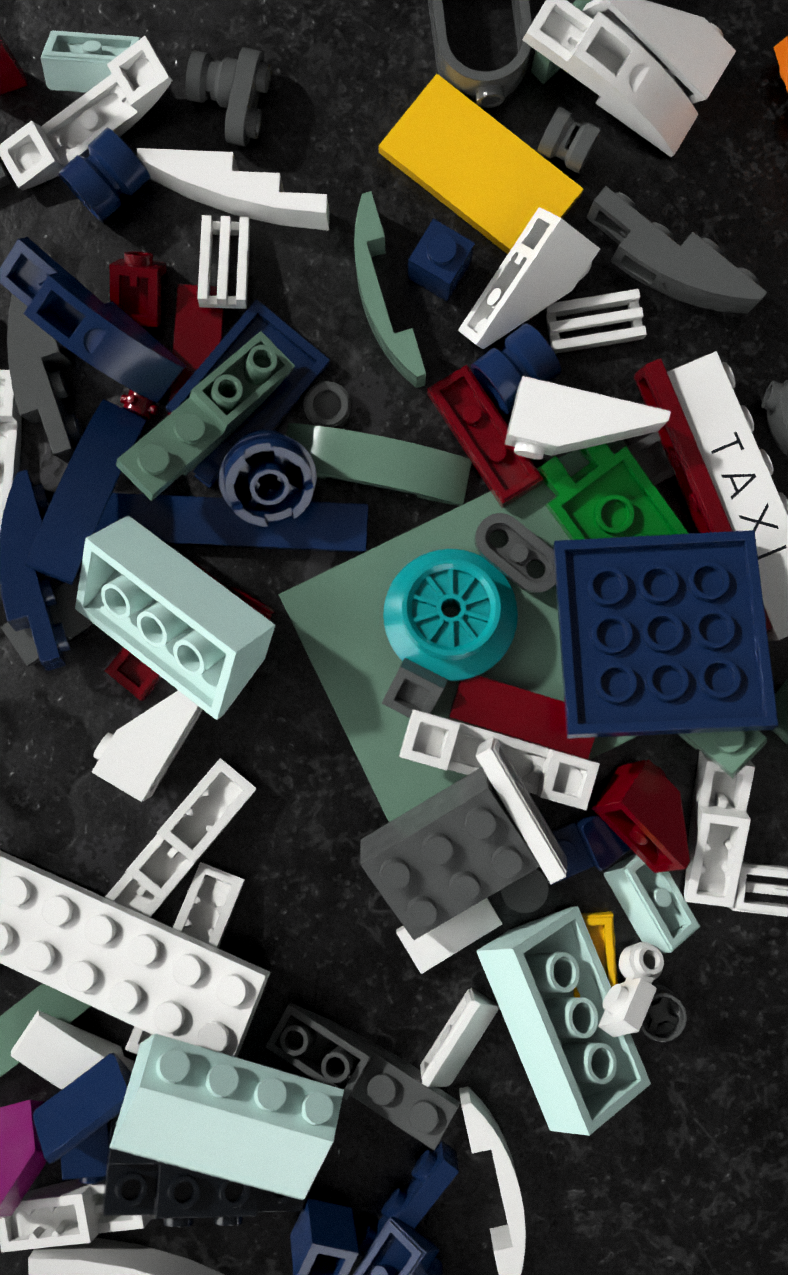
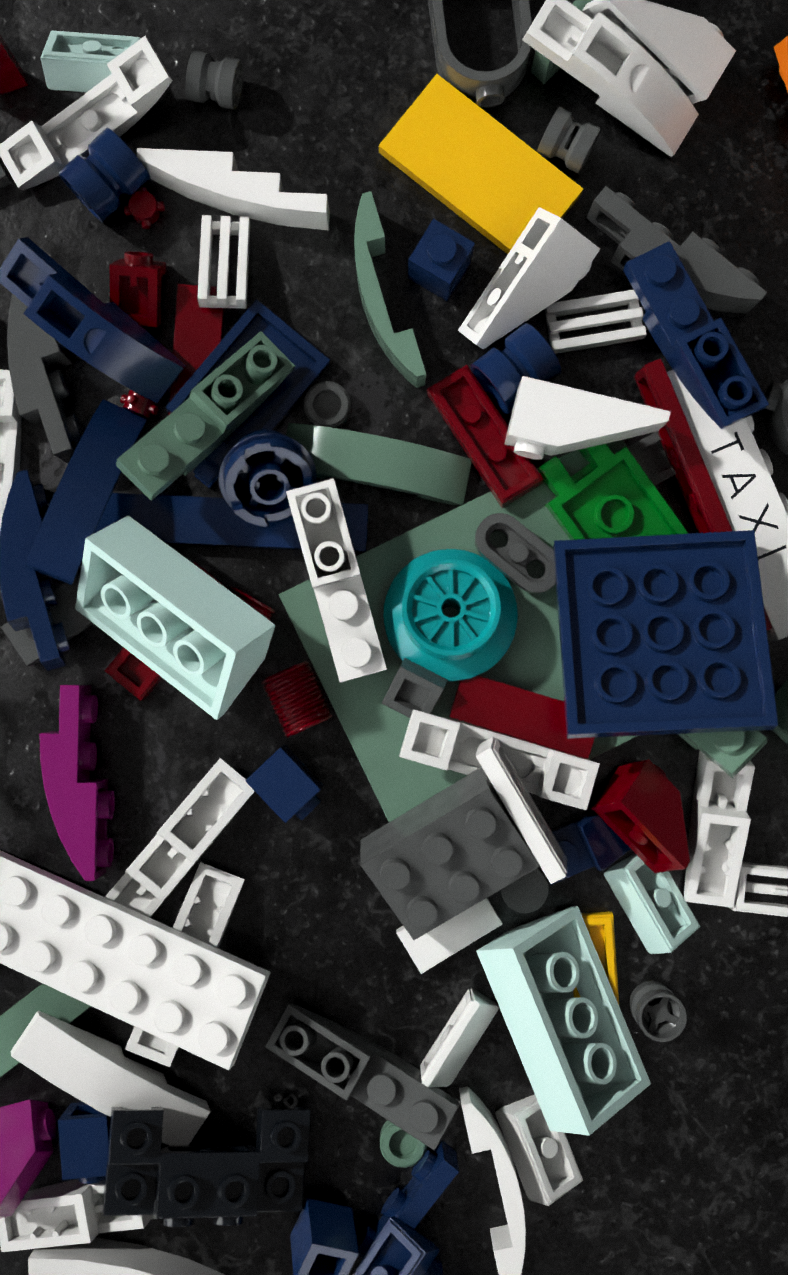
dark blue slope [33,1053,132,1164] -> none
white slope [92,690,203,802] -> none
light aqua slope [109,1033,344,1200] -> none
dark grey plate [225,47,271,147] -> none
white plate [598,942,664,1037] -> none
none -> magenta slope [39,684,115,881]
none -> dark red piece [123,187,165,229]
none -> dark blue brick [245,745,323,823]
none -> dark red piece [262,661,333,737]
none -> white slope [286,478,387,682]
none -> sand green tile [380,1120,427,1168]
none -> white slope [495,1094,583,1206]
none -> dark blue slope [623,241,769,429]

